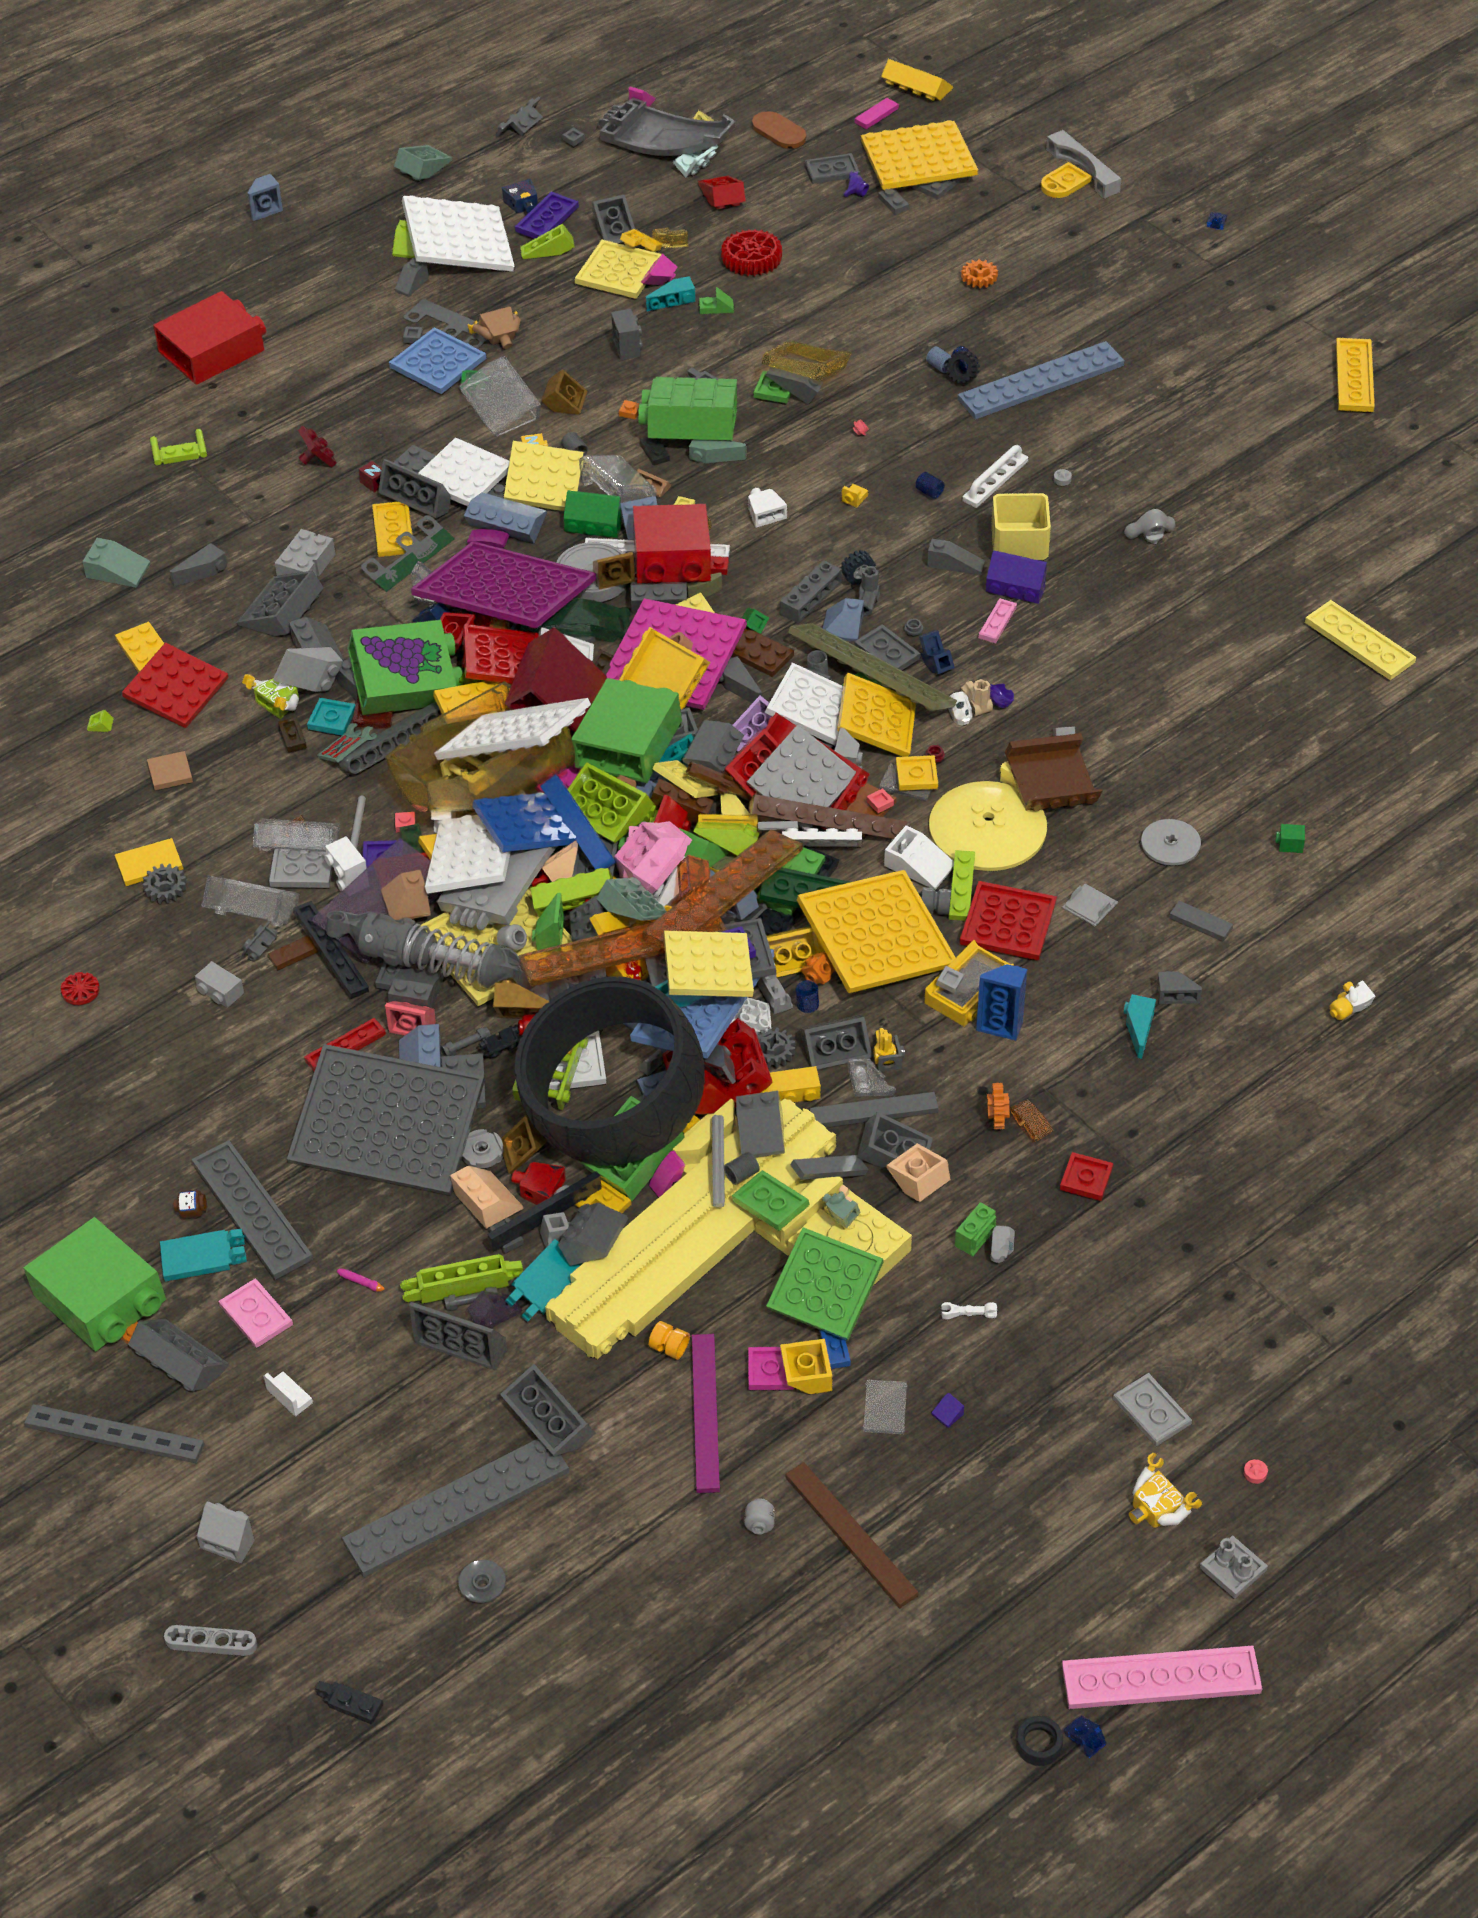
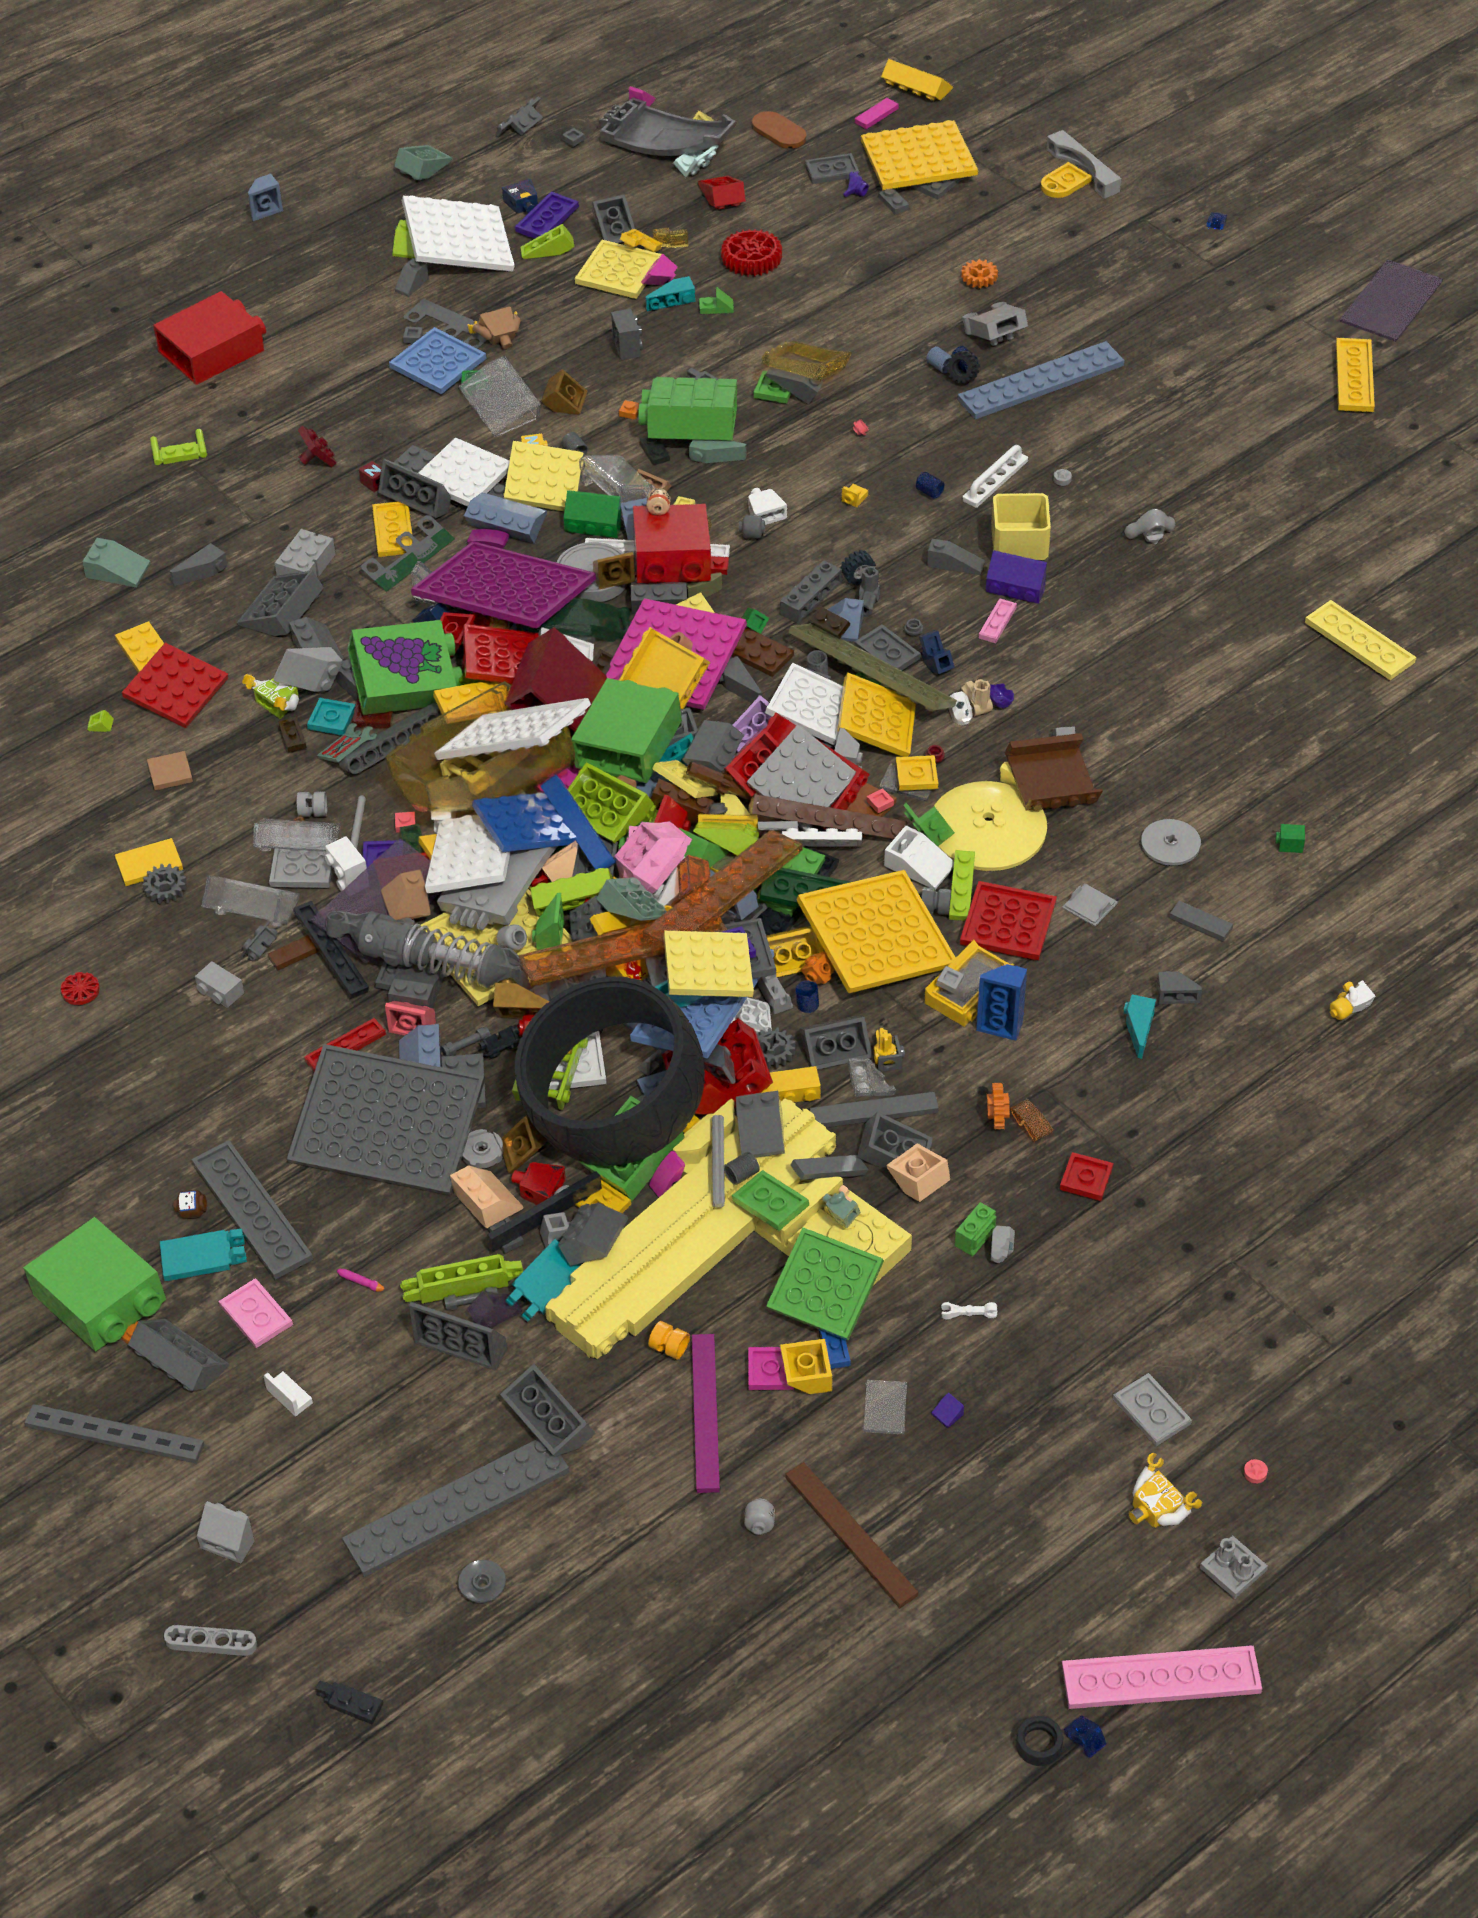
none -> light grey wheel [297,791,327,817]
none -> tan head [646,488,670,515]
none -> dark grey plate [708,803,728,814]
none -> dark grey head [739,515,765,539]
none -> dark brown plate [809,606,851,639]
none -> bright green bracket [903,803,955,847]
none -> light grey piece [962,302,1028,346]
none -> clear purple piece [1340,259,1443,342]

